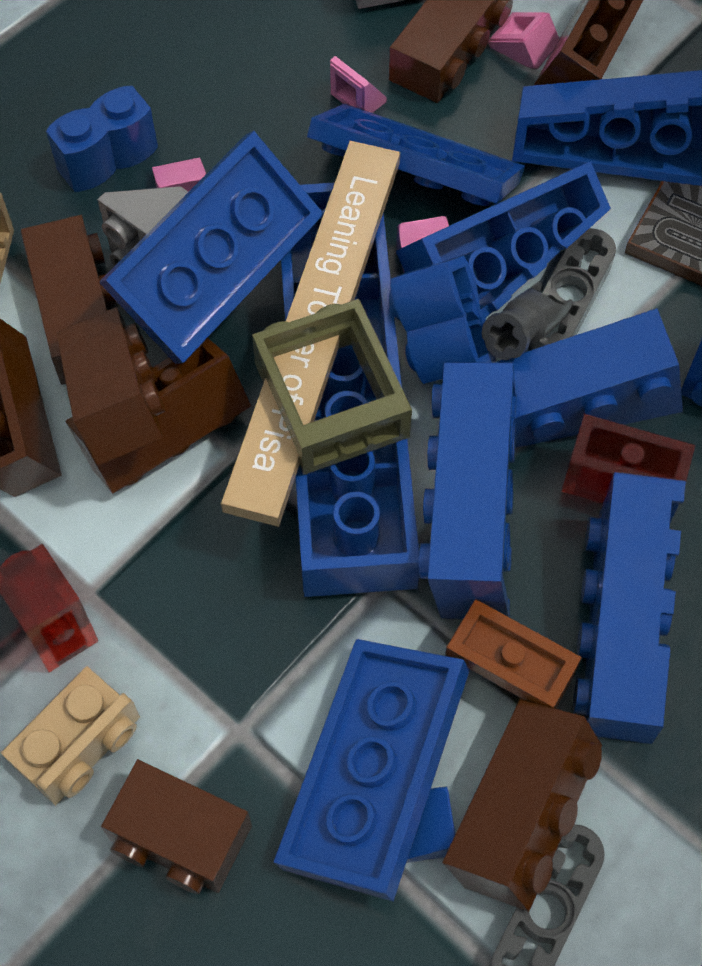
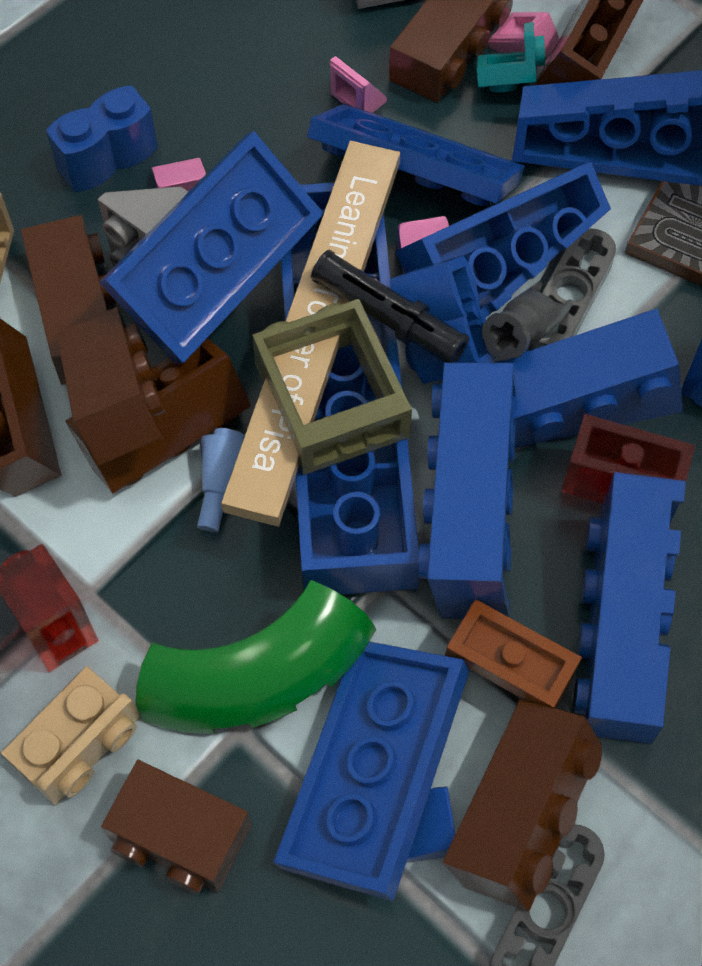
none -> green brick [136,580,376,734]
none -> light blue cone [197,428,245,533]
none -> black pin [311,249,470,363]
none -> teal bracket [477,22,546,92]

